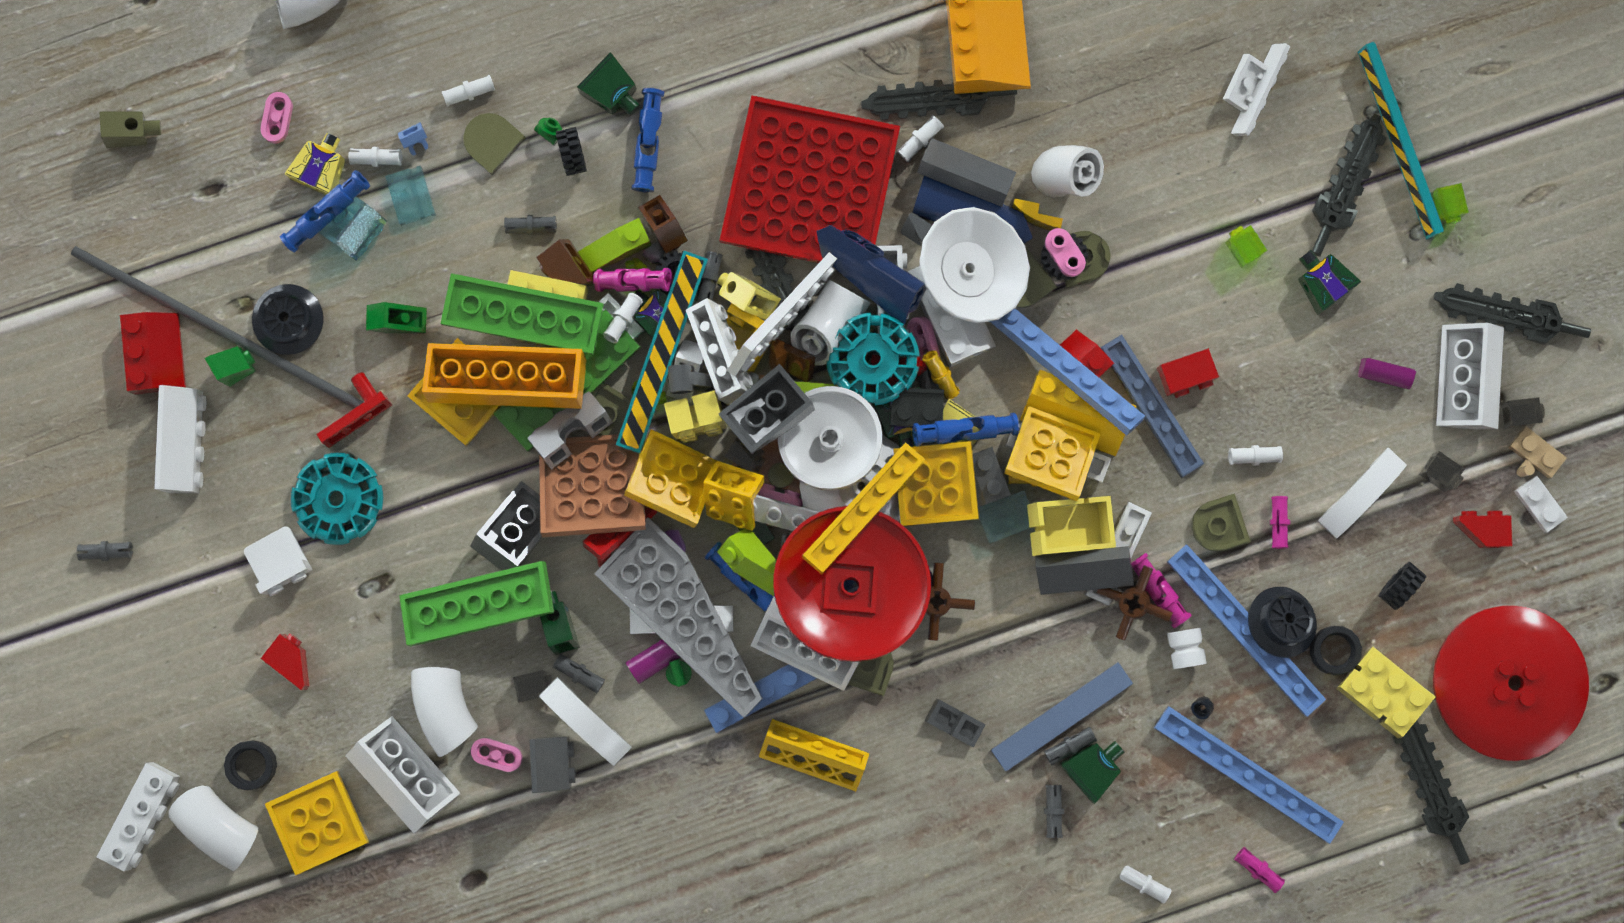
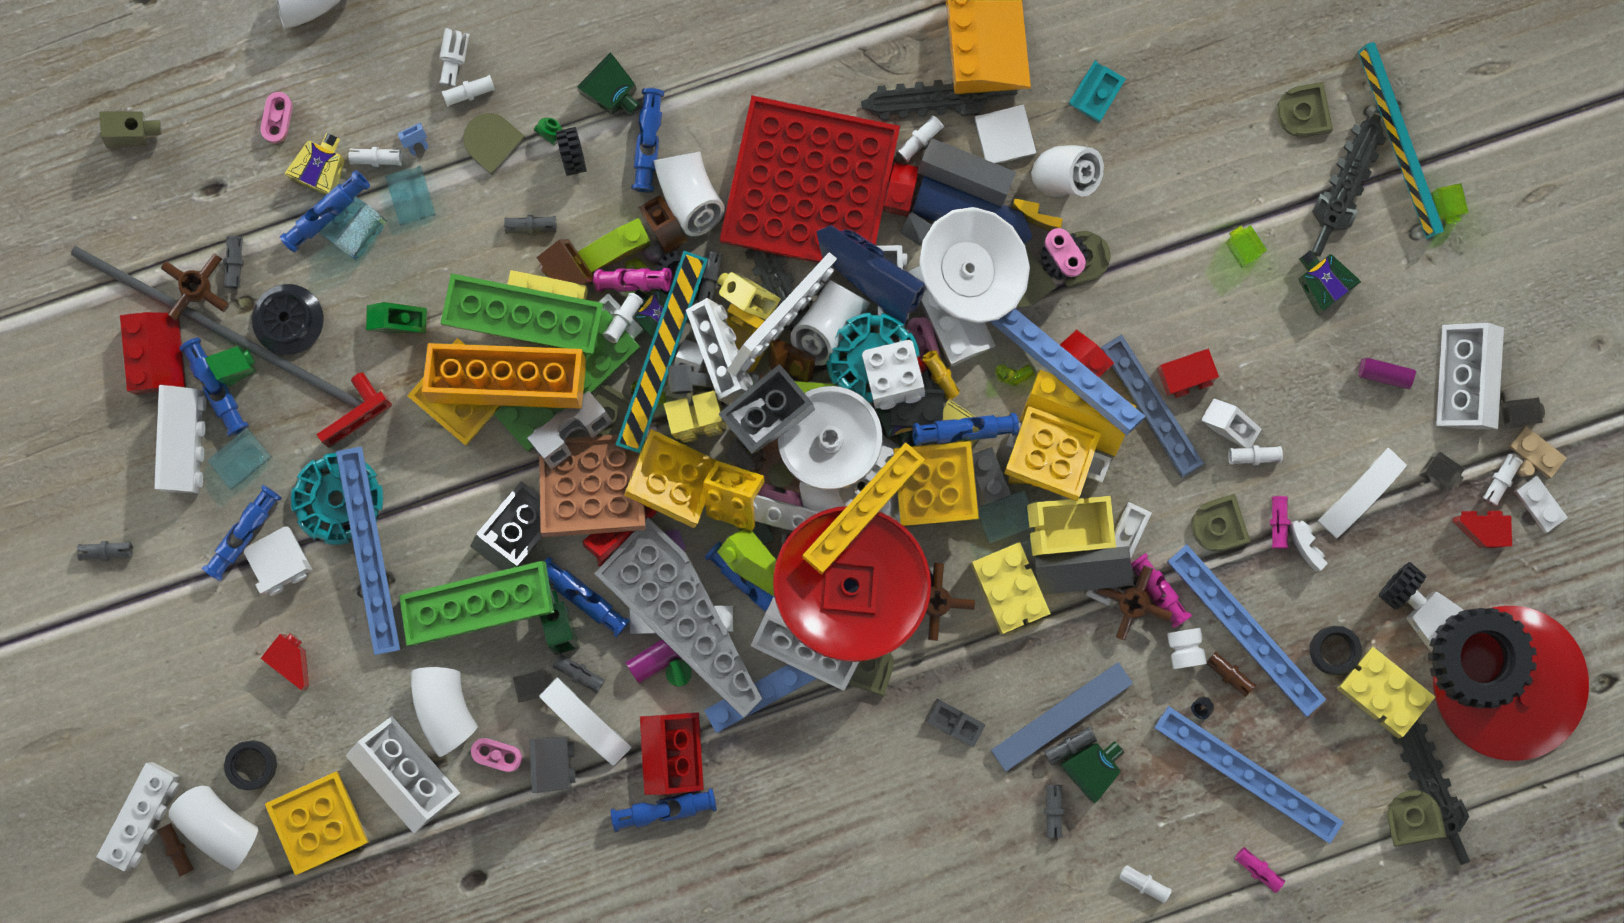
yellow fence [759,719,870,792] -> none
white bracket [1223,43,1290,136] -> none
black piece [1248,587,1317,658] -> none
pearl dark grey bar [1434,283,1591,344] -> none
none -> reddish brown pin [156,823,194,877]
none -> reddish brown bar [161,253,229,320]
none -> blue piece [179,337,249,437]
none -> blue piece [201,484,282,582]
none -> clear light blue plate [207,428,272,490]
none -> dark grey pin [223,236,244,289]
none -> medium blue plate [336,447,400,655]
none -> white arm [439,28,470,87]
none -> blue piece [544,557,630,638]
none -> blue piece [610,788,717,832]
none -> red slope [640,712,704,795]
none -> white brick [654,152,725,237]
none -> white bracket [862,340,925,410]
none -> red slope [883,162,919,217]
none -> light yellow piece [970,542,1050,635]
none -> white tile [974,105,1036,164]
none -> clear neon green arm [995,364,1034,386]
none -> teal plate [1068,60,1126,123]
none -> white slope [1202,398,1261,448]
none -> reddish brown pin [1206,651,1256,697]
none -> olive tile [1277,82,1333,137]
none -> white slope [1288,520,1328,572]
none -> olive tile [1387,790,1447,847]
none -> white torso [1406,590,1463,651]
none -> black tyre [1428,608,1537,708]
none -> white pin [1482,454,1523,506]

